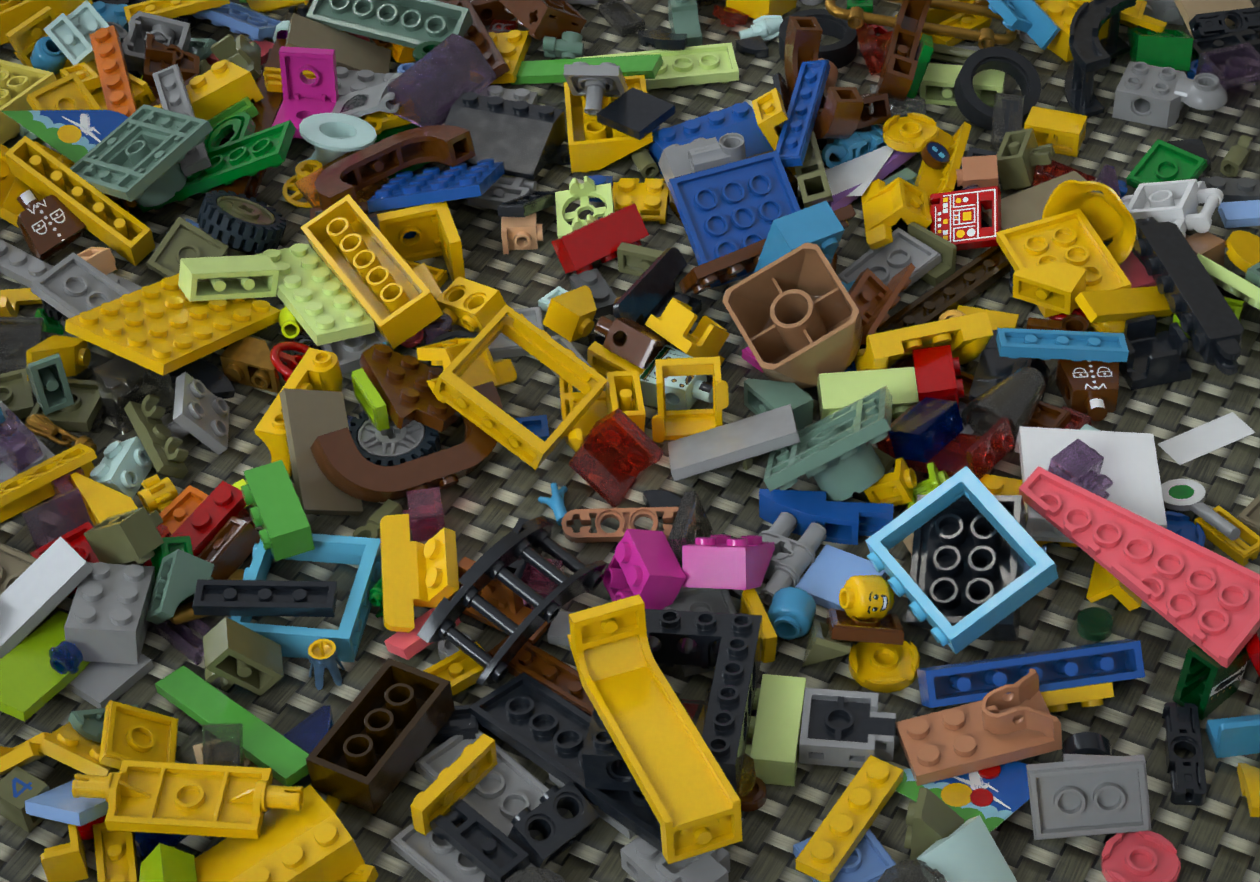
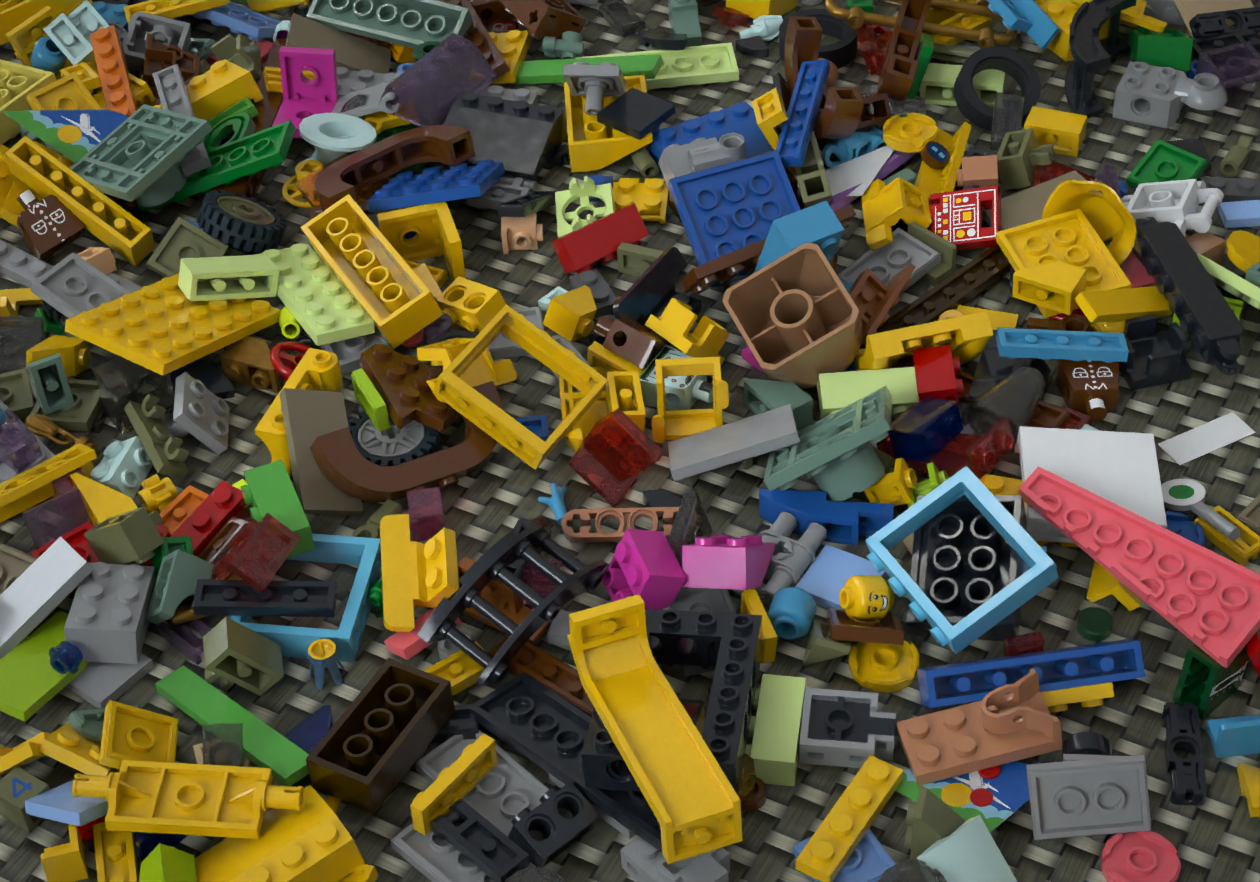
clear purple brick [1048,439,1113,499] -> none
none -> clear red bracket [211,513,301,593]
none -> clear red tile [1004,631,1044,656]

